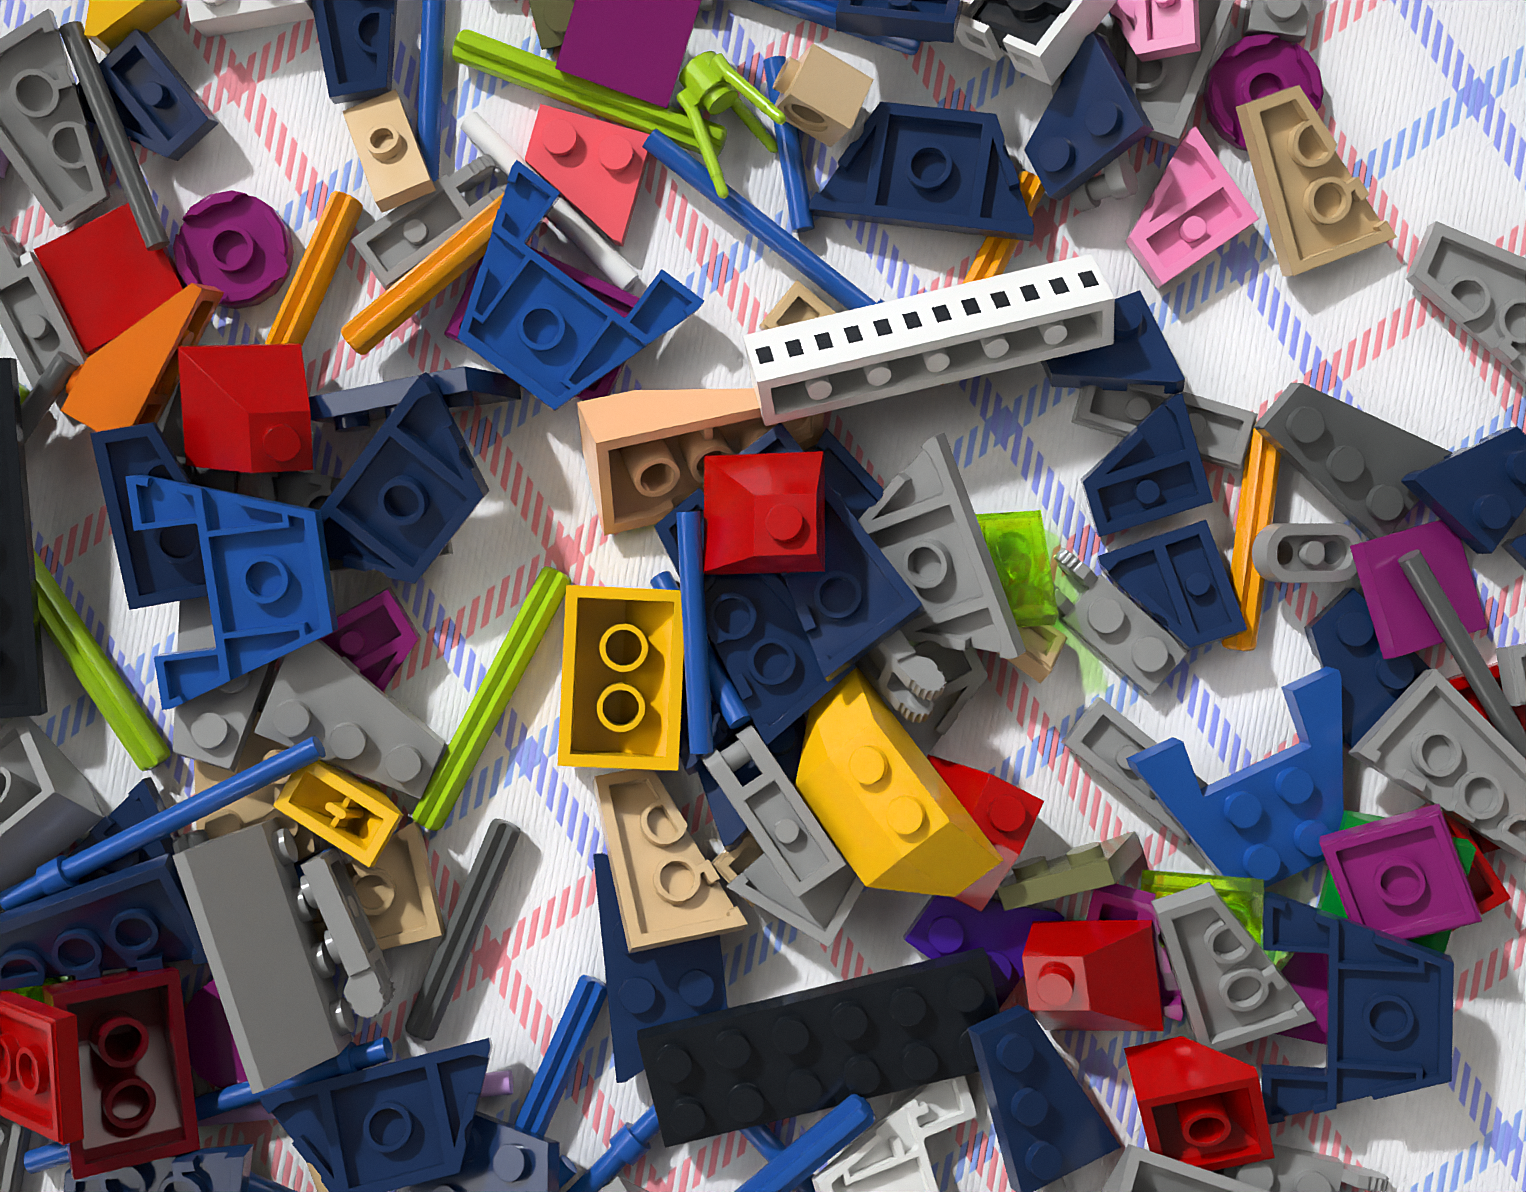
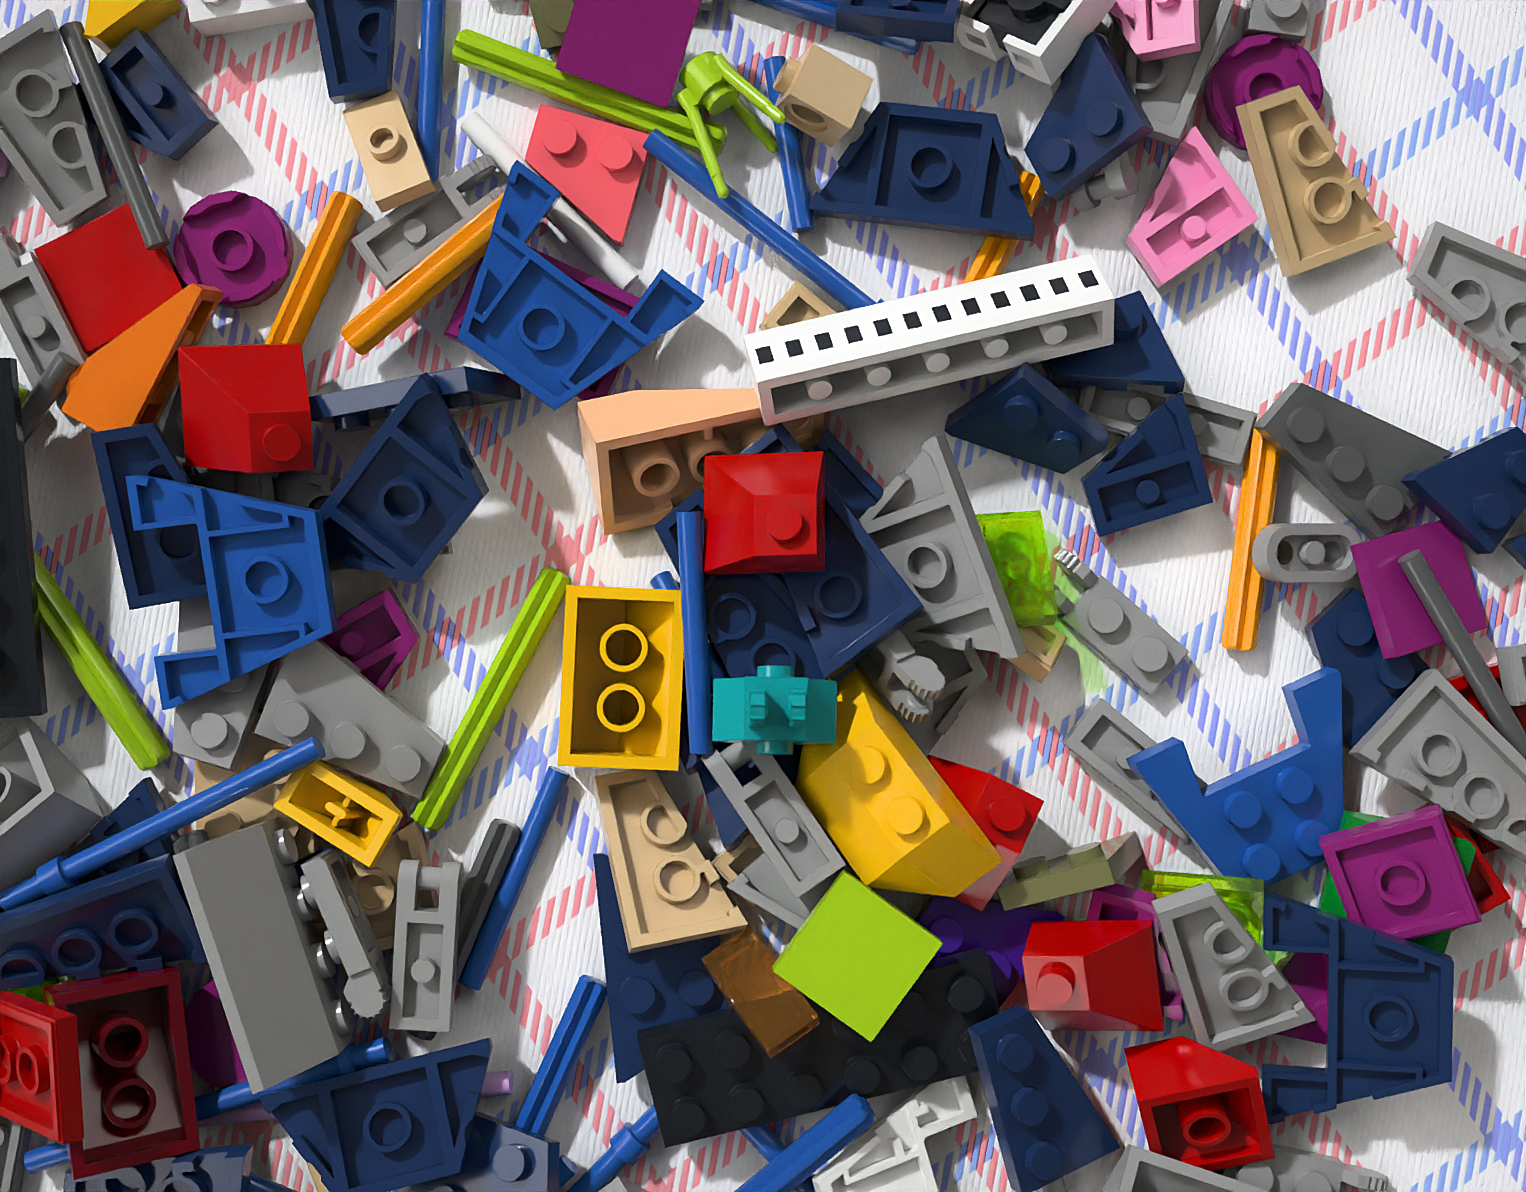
dark blue wing [1097,520,1247,651] -> none
none -> light grey plate [389,859,464,1032]
none -> blue bar [459,766,570,990]
none -> clear orange tile [701,926,820,1059]
none -> teal hinge [712,665,837,755]
none -> lime tile [772,869,943,1042]
none -> dark blue wing [944,362,1109,474]

